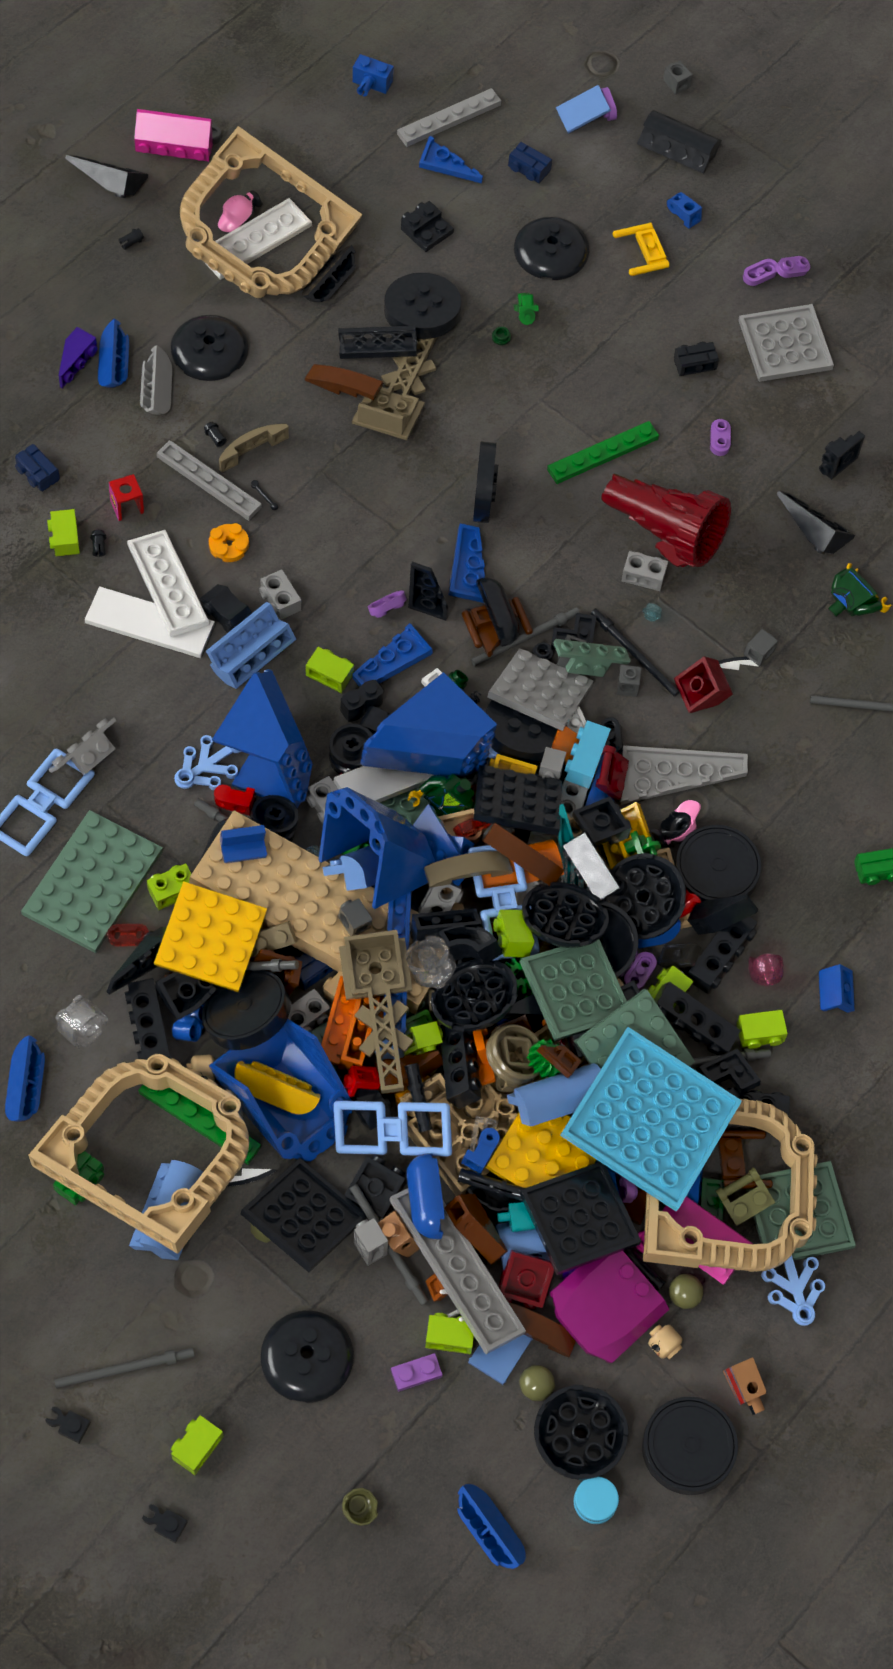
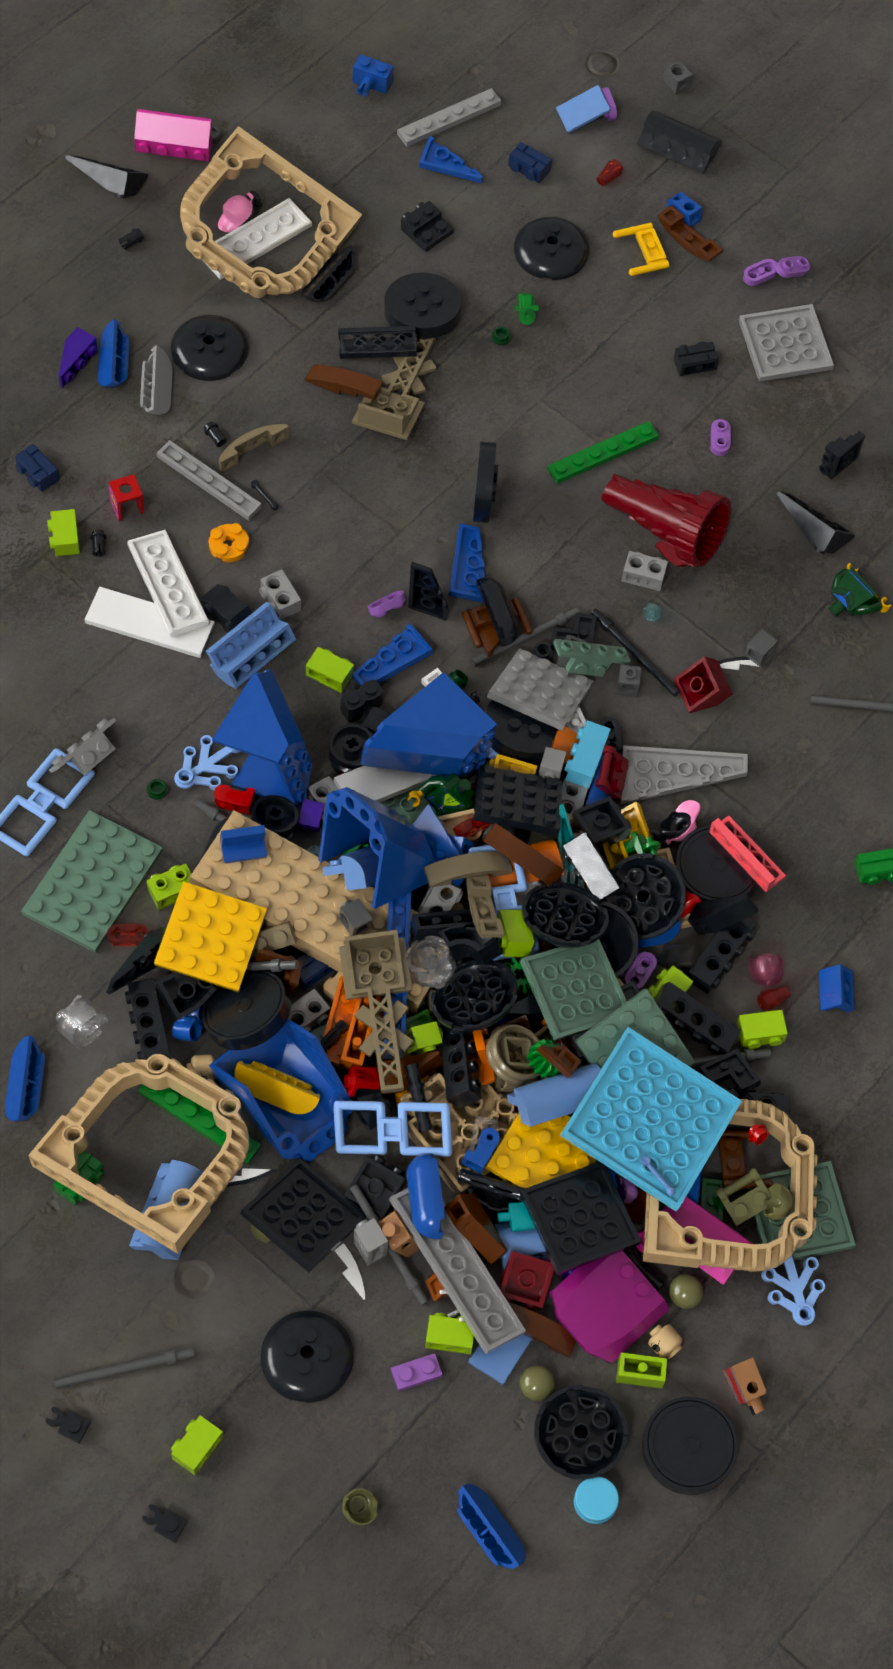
none -> dark green plate [147,779,168,800]
none -> dark purple panel [298,799,324,832]
none -> black axle [320,1020,349,1053]
none -> white sticker [334,1243,365,1300]
none -> dark tan slope [466,875,504,938]
none -> clear red cone [596,159,623,186]
none -> lime brick [616,1352,667,1389]
none -> medium blue hinge [641,1156,676,1196]
none -> reddish brown slope [658,205,723,261]
none -> coral fence [709,815,786,892]
none -> red plate [748,1124,769,1145]
none -> clear red cone [757,986,791,1011]
none -> olive hair [763,1183,793,1220]

